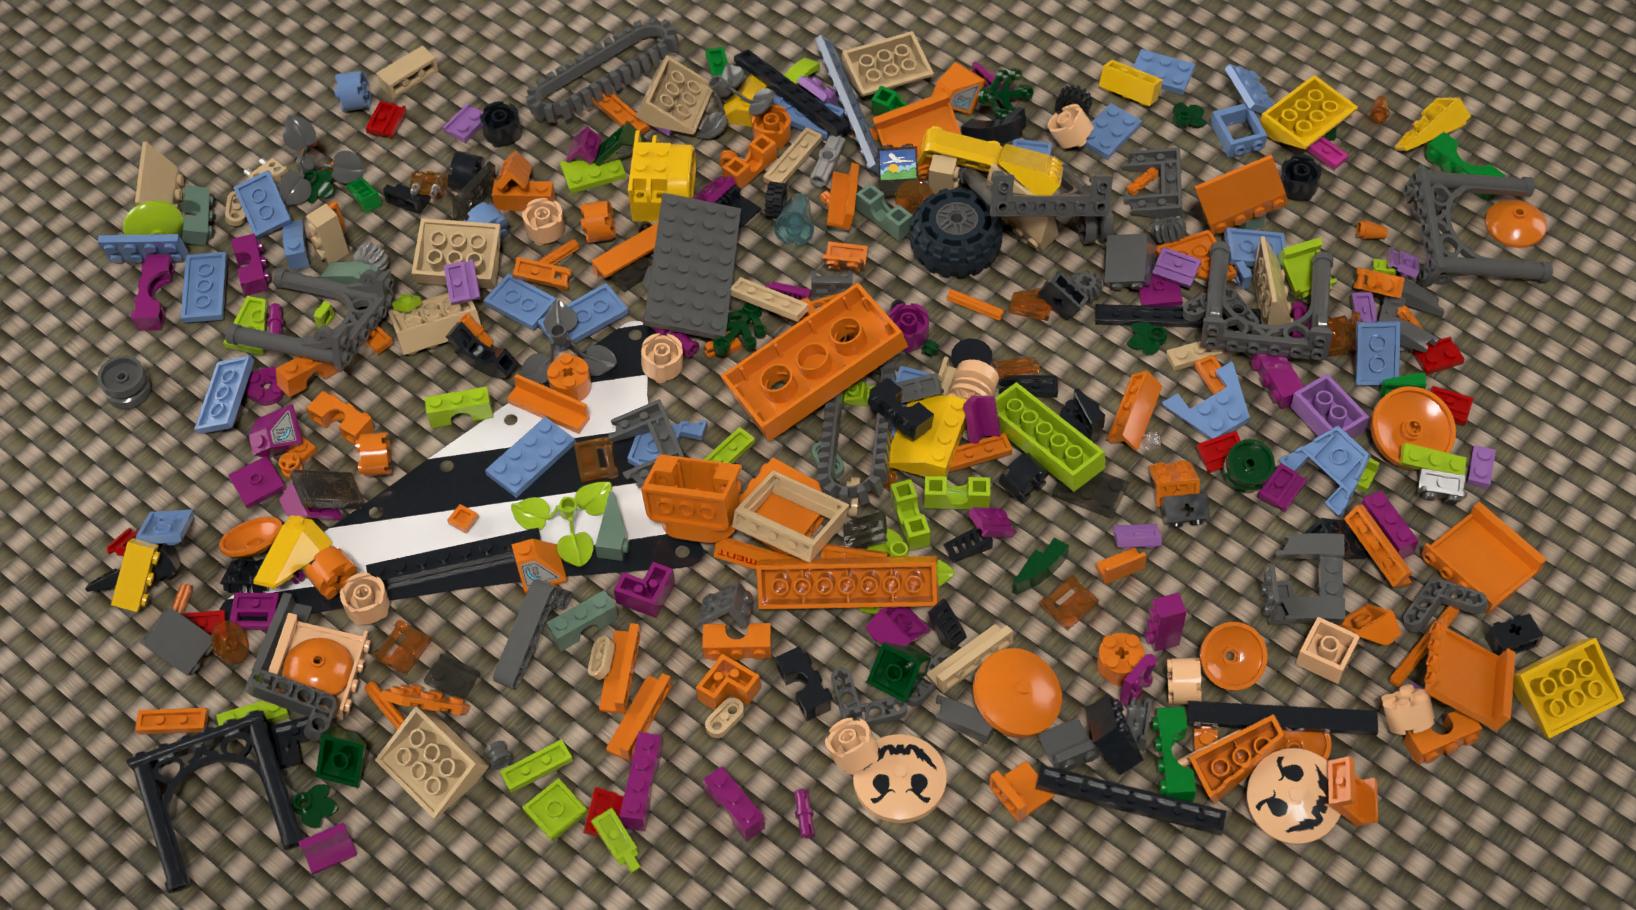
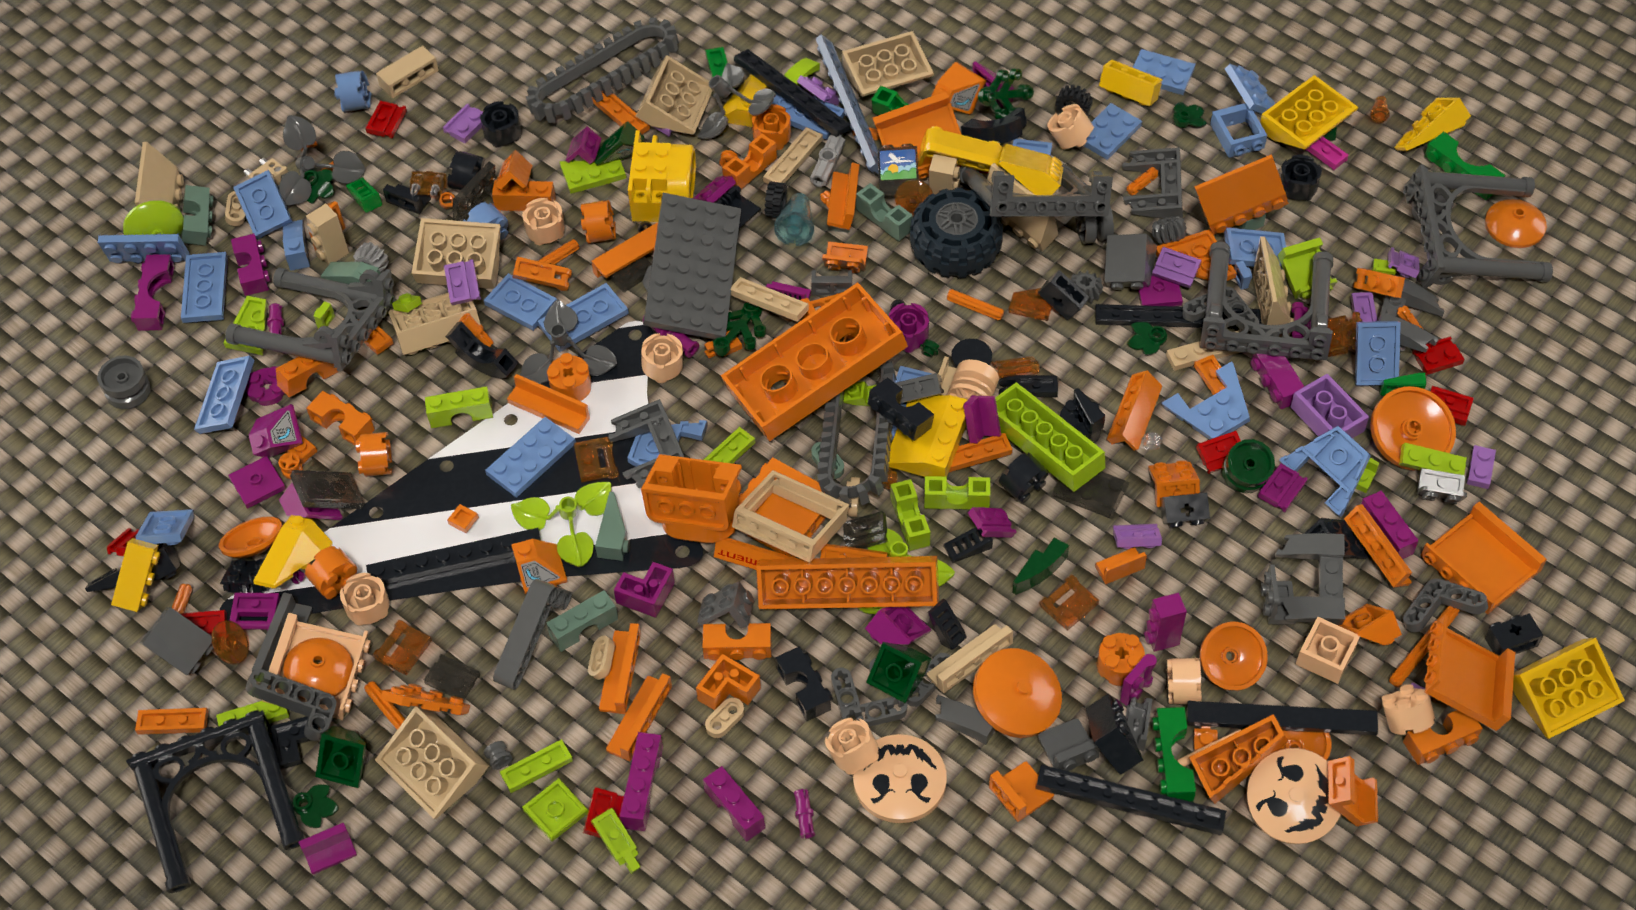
orange cone [1356,220,1388,239] -> none
none -> orange hinge [439,192,456,209]

